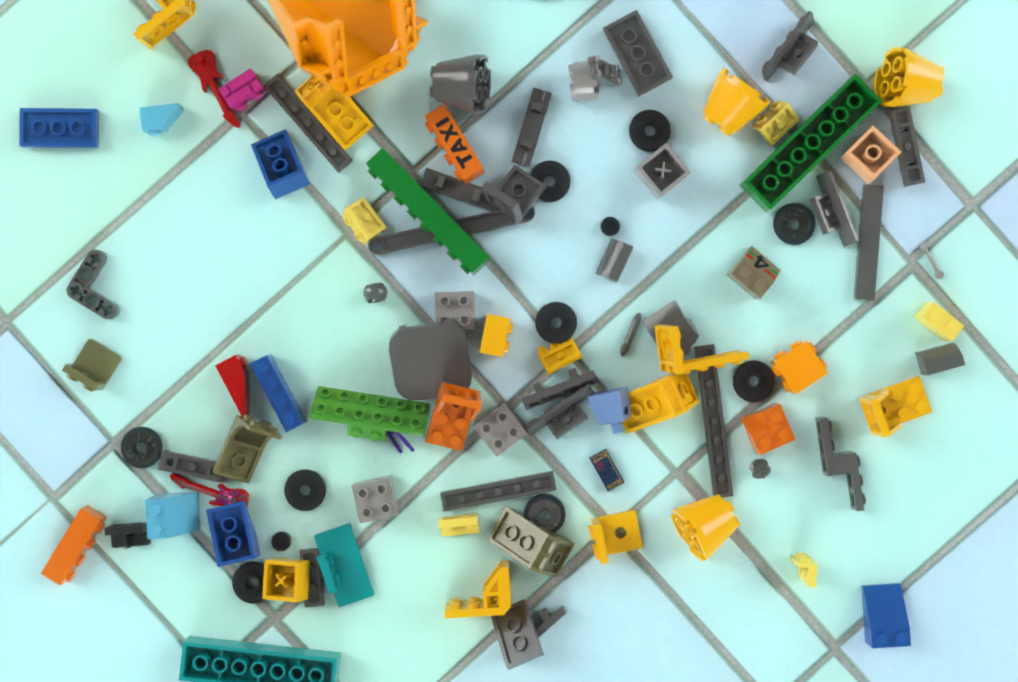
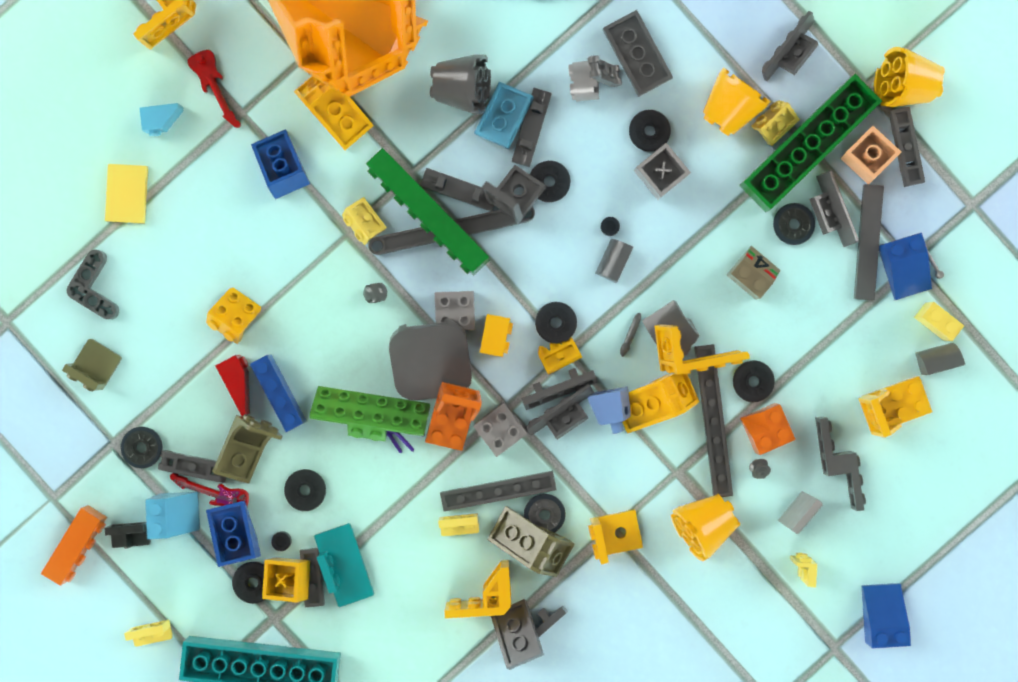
blue plate [19,108,99,148] -> none
dark pink brick [219,68,266,111] -> none
dark grey tile [264,73,353,173] -> none
light grey brick [351,475,400,524] -> none
orange brick [424,104,485,185] -> none
dark blue tile [589,449,625,492] -> none
light orange brick [770,340,828,394] -> none
none -> light yellow tile [105,164,148,224]
none -> light yellow bracket [124,620,173,647]
none -> yellow bracket [206,288,261,344]
none -> medium azure tile [474,82,534,149]
none -> light grey tile [778,491,823,534]
none -> blue slope [879,232,932,300]

